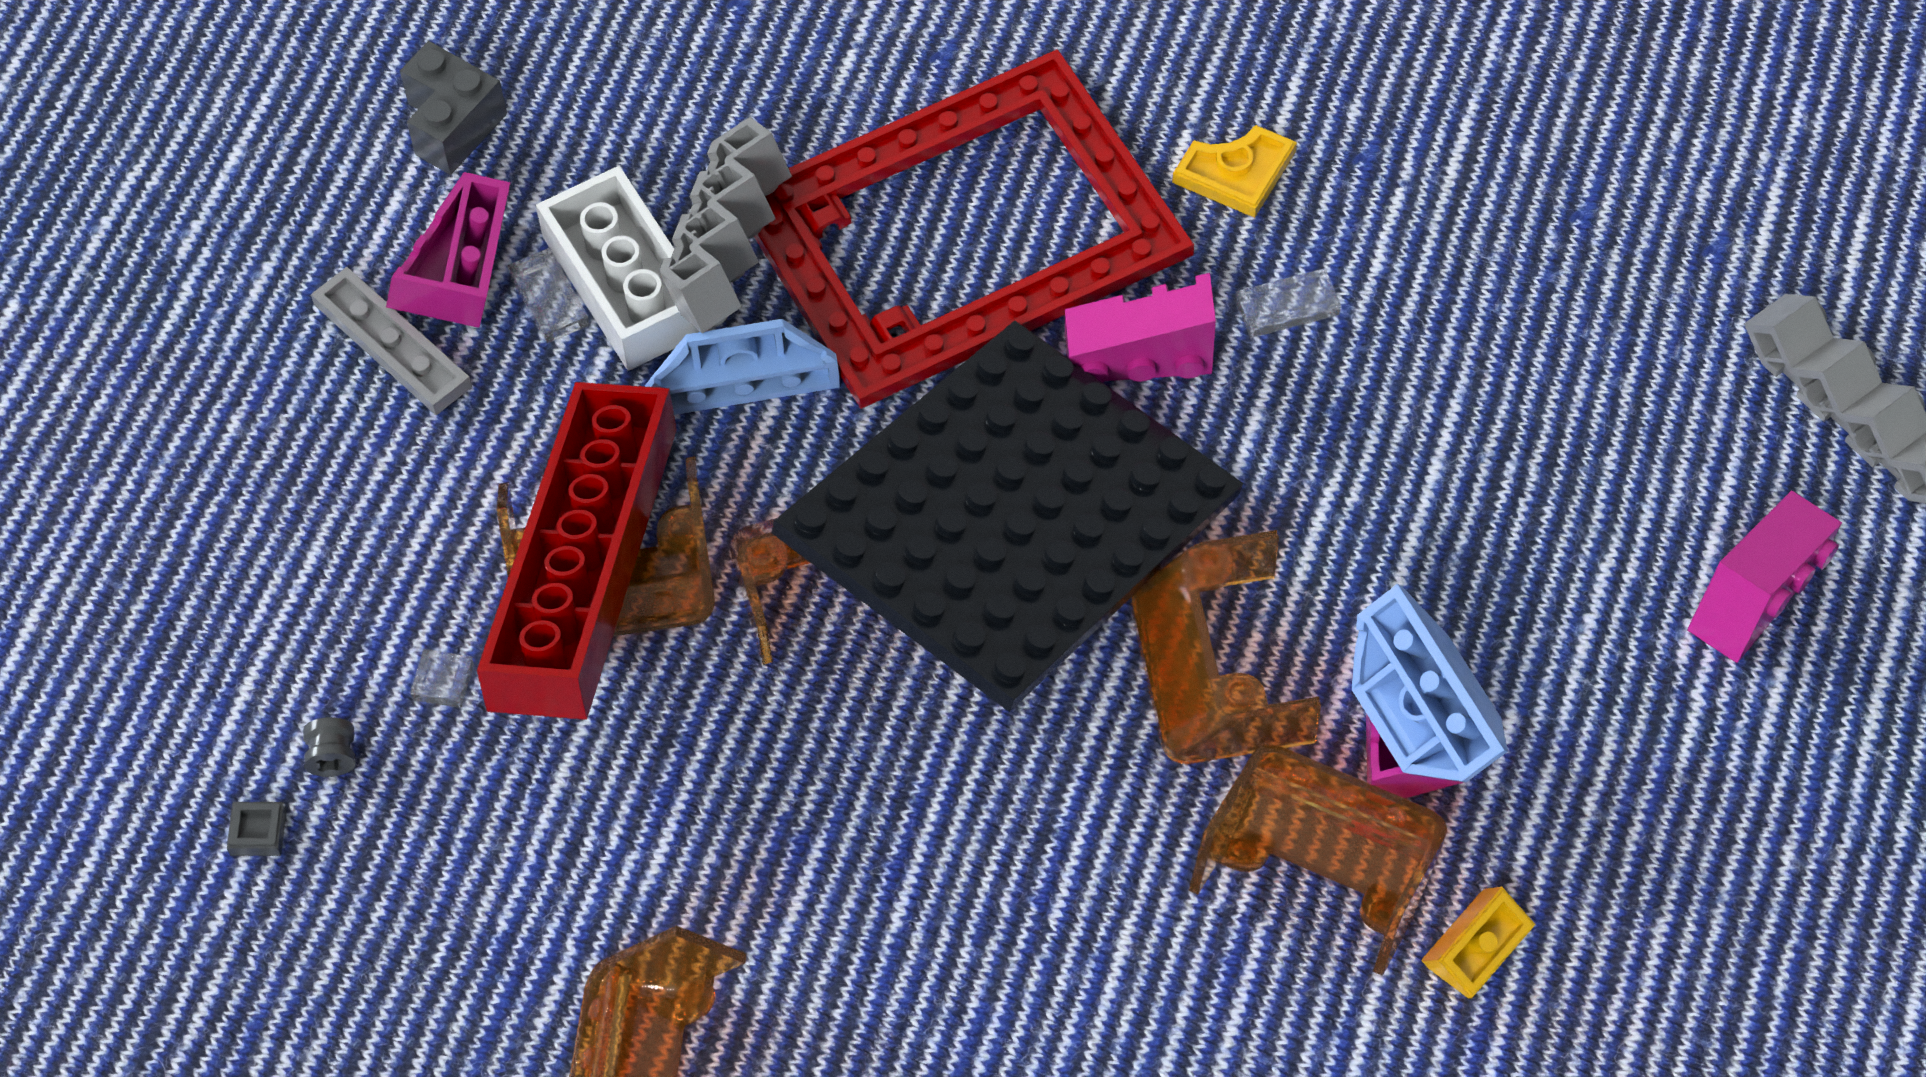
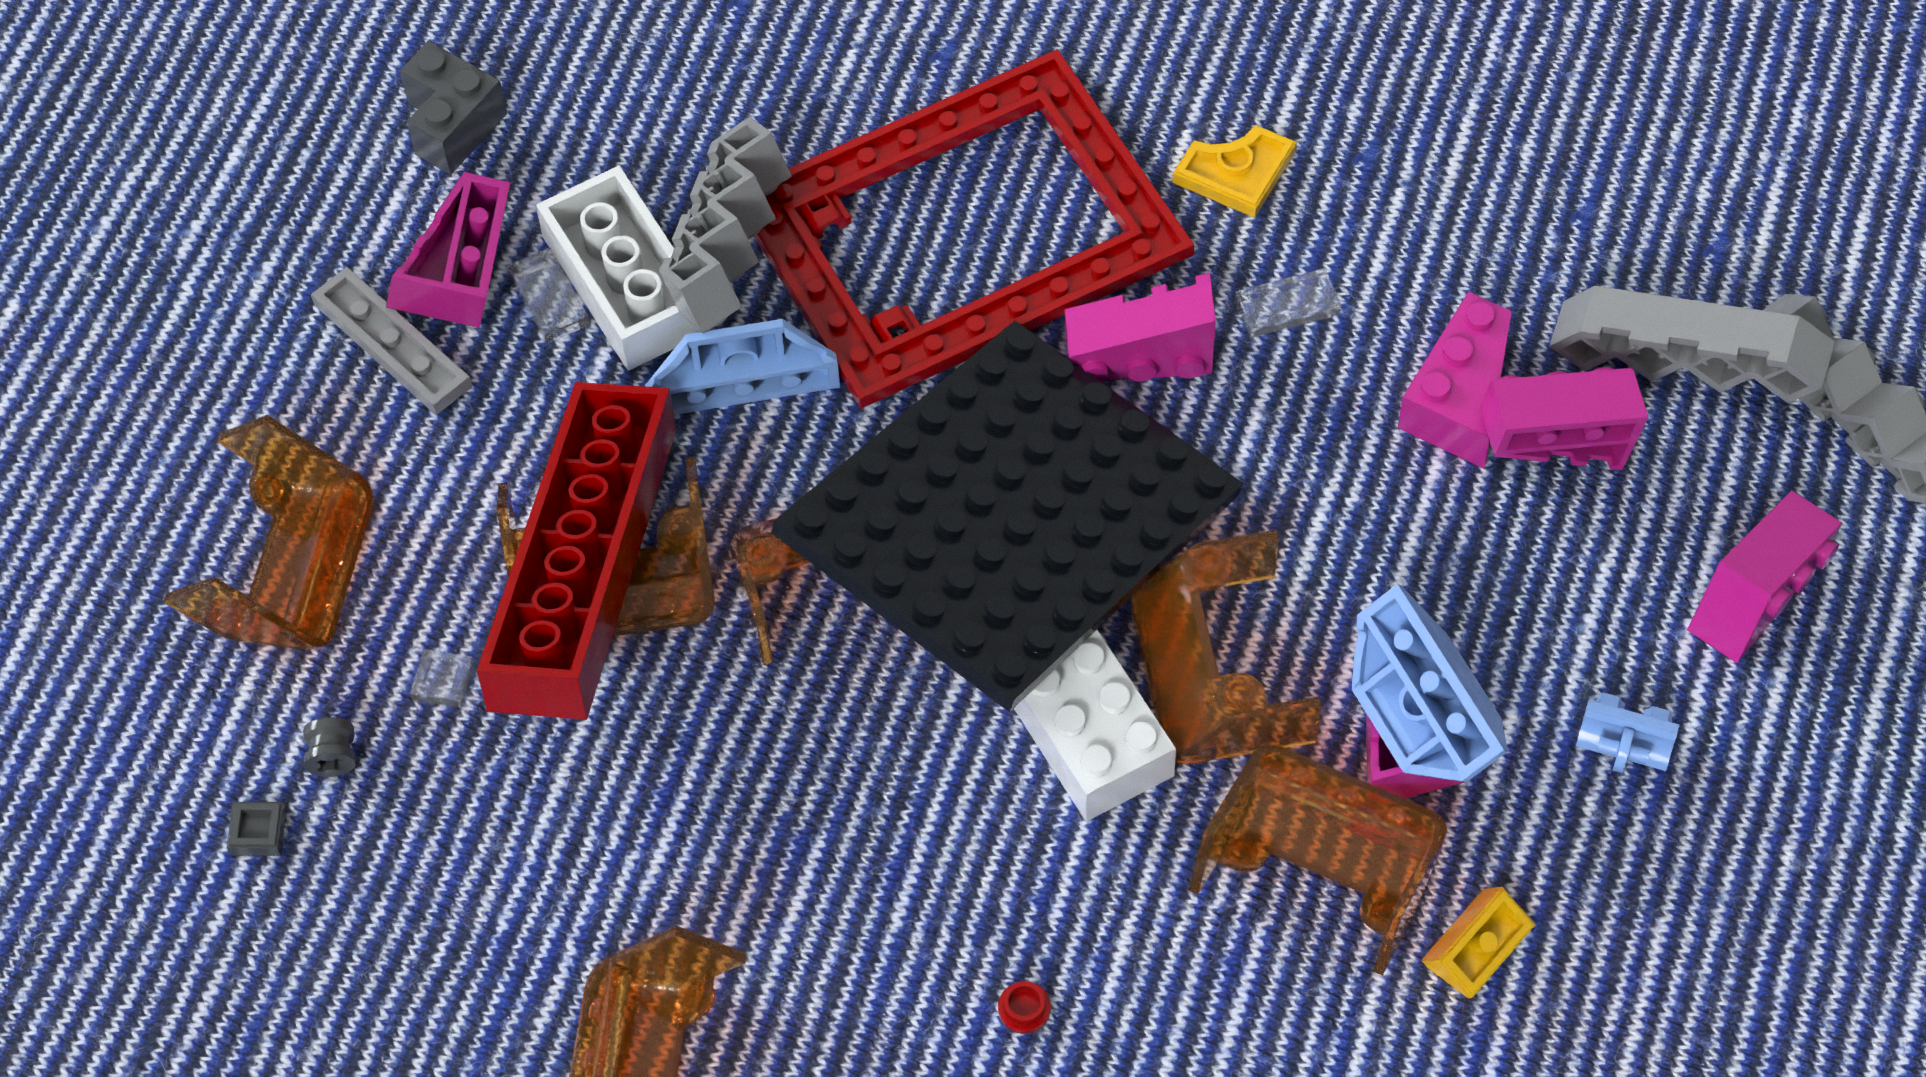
none -> clear orange windscreen [163,415,374,651]
none -> red plate [998,981,1051,1034]
none -> white brick [1014,630,1176,822]
none -> dark pink wedge [1398,291,1512,469]
none -> dark pink wedge [1480,367,1648,470]
none -> light grey brick [1549,286,1835,403]
none -> light blue hips [1576,692,1680,773]

